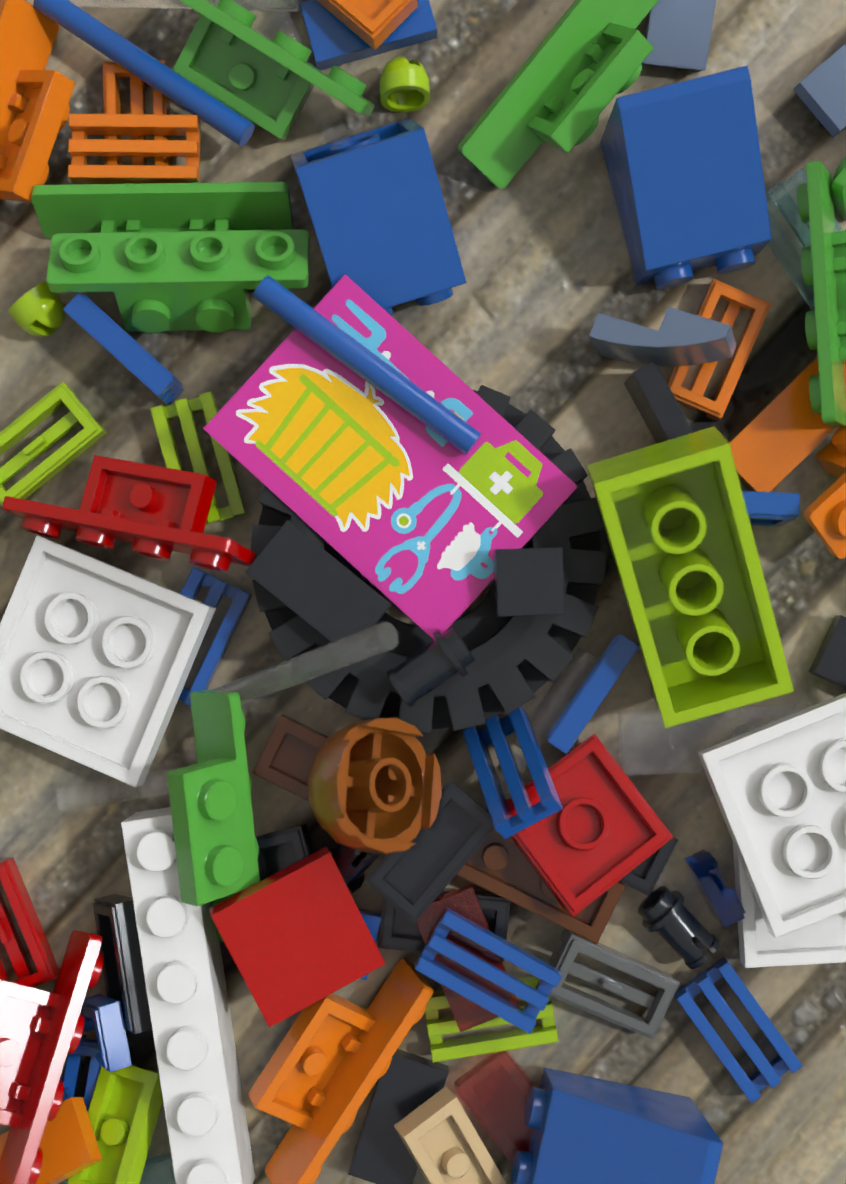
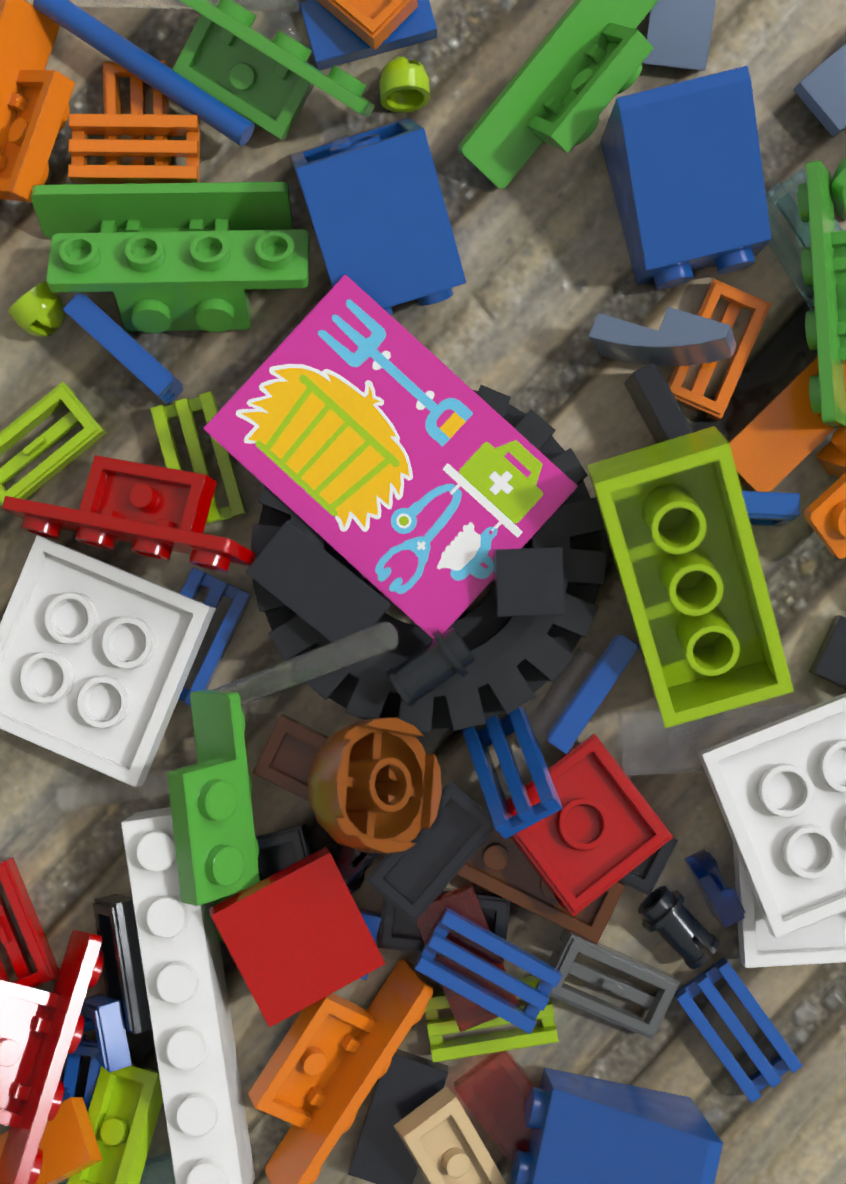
blue bar [253,275,482,455] -> none

